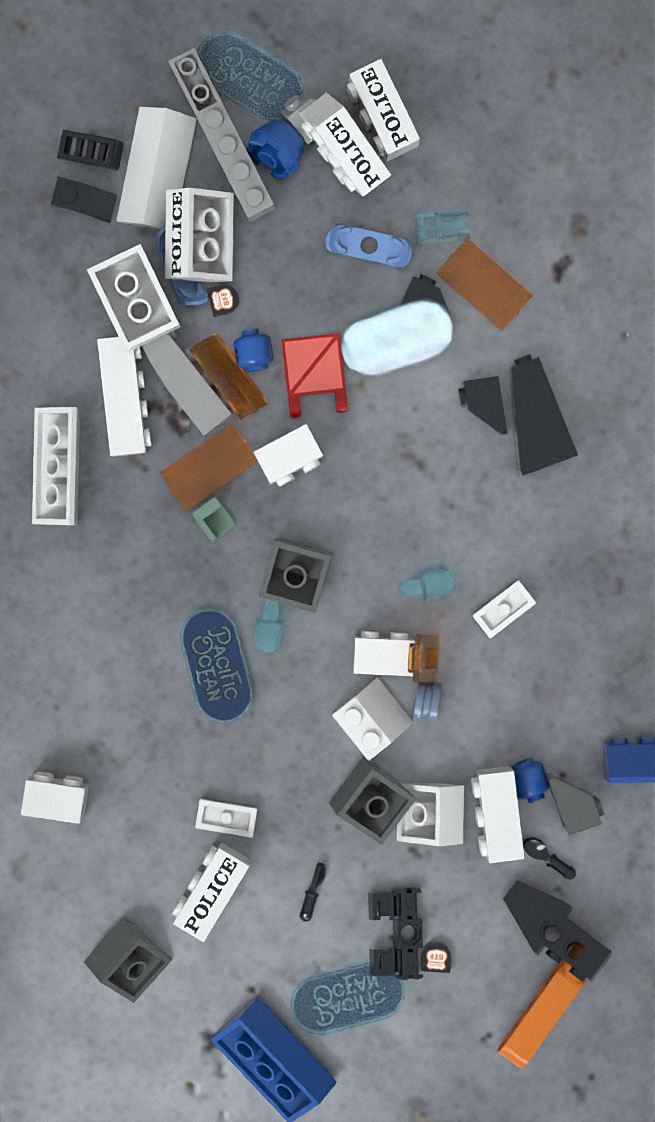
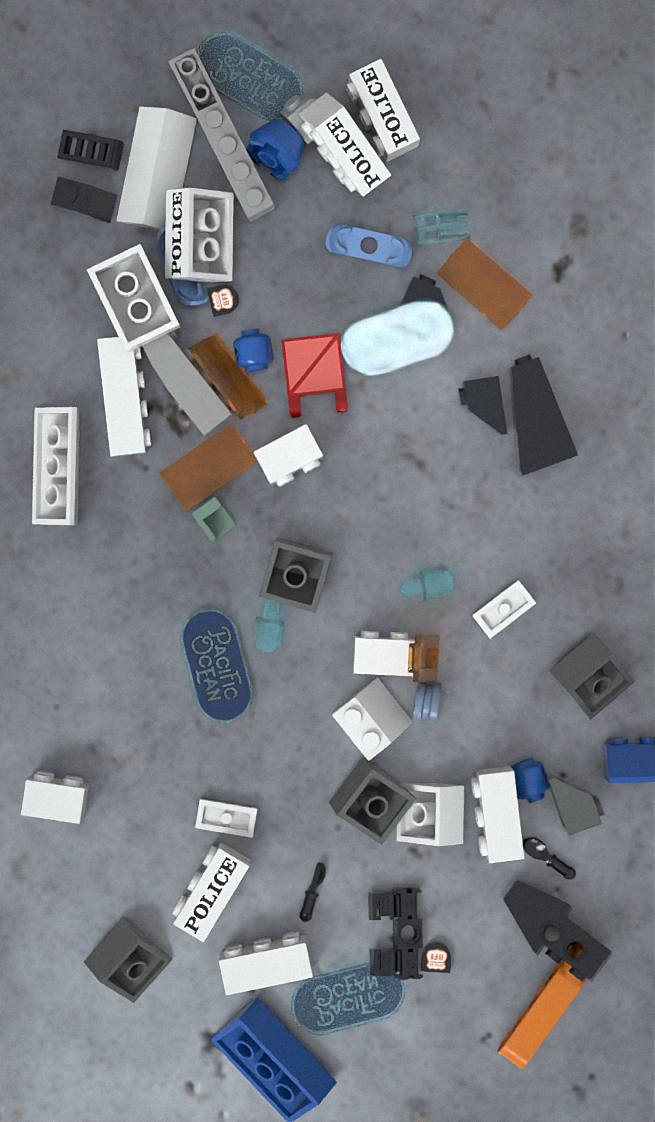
none -> white brick [219,931,313,995]
none -> dark grey slope [550,633,634,720]

